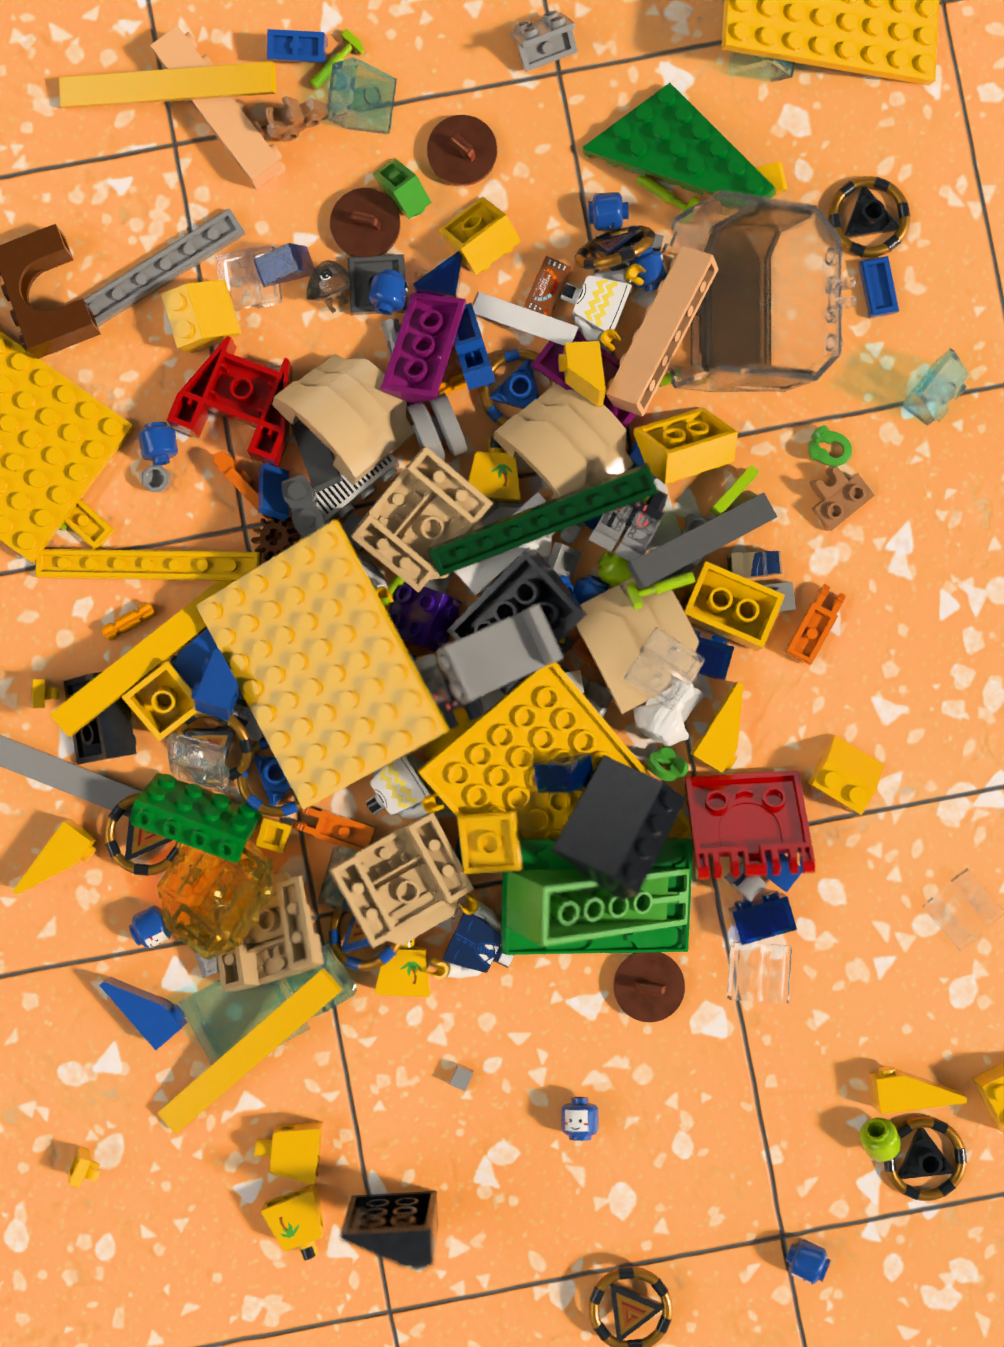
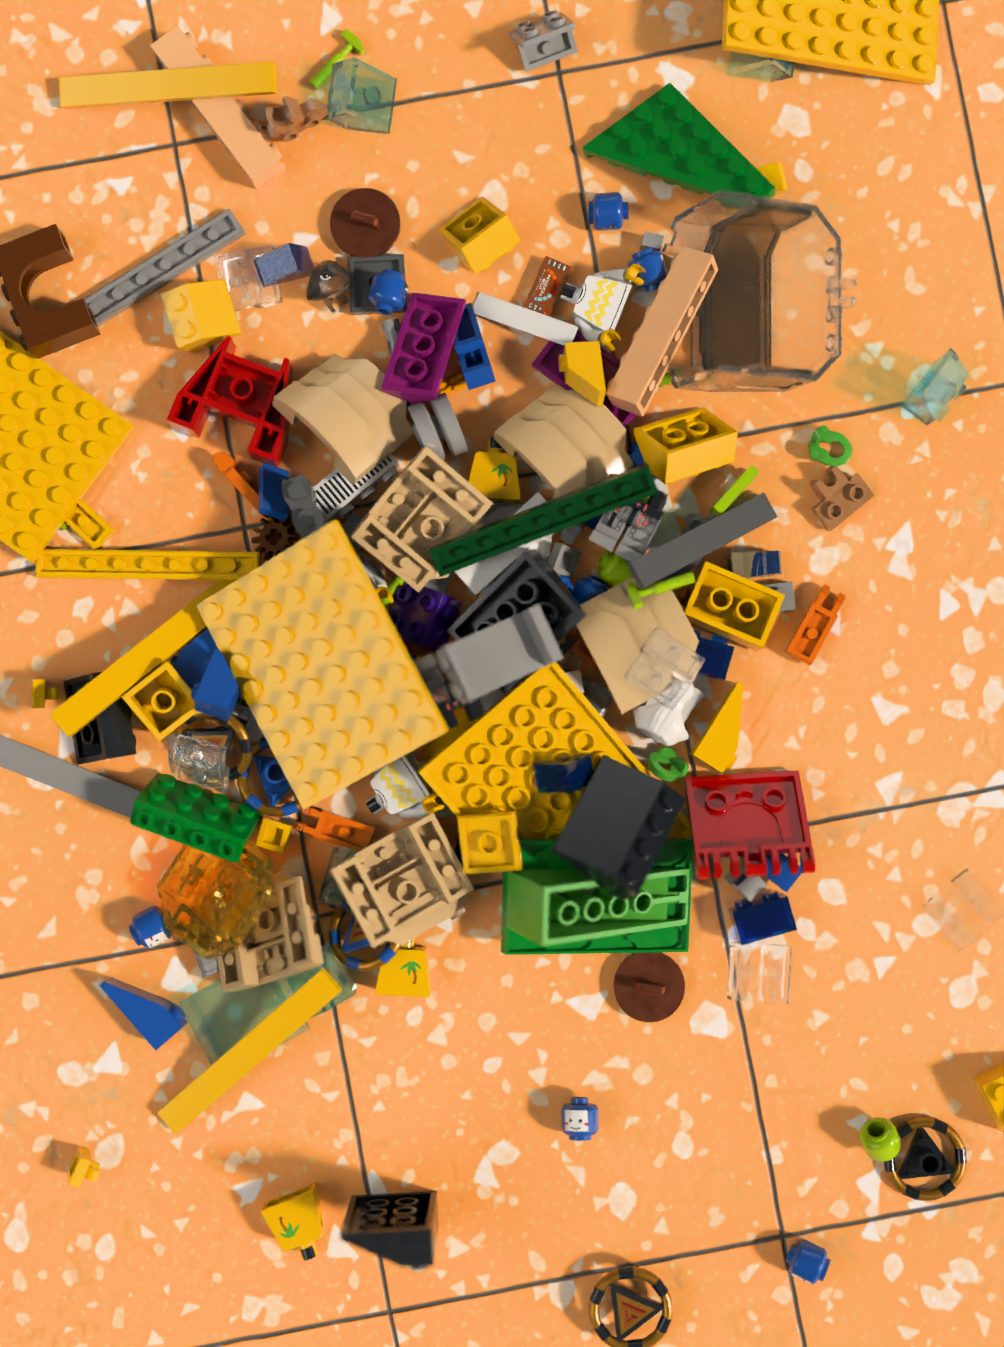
yellow slope [12,820,99,895] -> none
light orange axle [101,602,156,641] -> none
piece [104,792,186,876] -> none
blue head [138,422,178,465] -> none
light grey tile [142,465,171,493] -> none
yellow torso [255,1122,323,1185] -> none
blue hinge [267,29,328,63] -> none
dark grey tile [290,420,343,492] -> none
bright green slope [373,158,432,219] -> none
clear blue slope [413,251,463,298] -> none
copper shield [427,115,497,186] -> none
torso [428,893,514,979] -> none
light grey piece [449,1063,474,1092] -> none
blue piece [479,349,555,426] -> none
piece [575,225,656,271] -> none
lime piece [636,175,701,223] -> none
yellow slope [805,735,884,815] -> none
black piece [828,176,911,258] -> none
blue tile [858,256,899,319] -> none
yellow slope [870,1066,967,1114] -> none

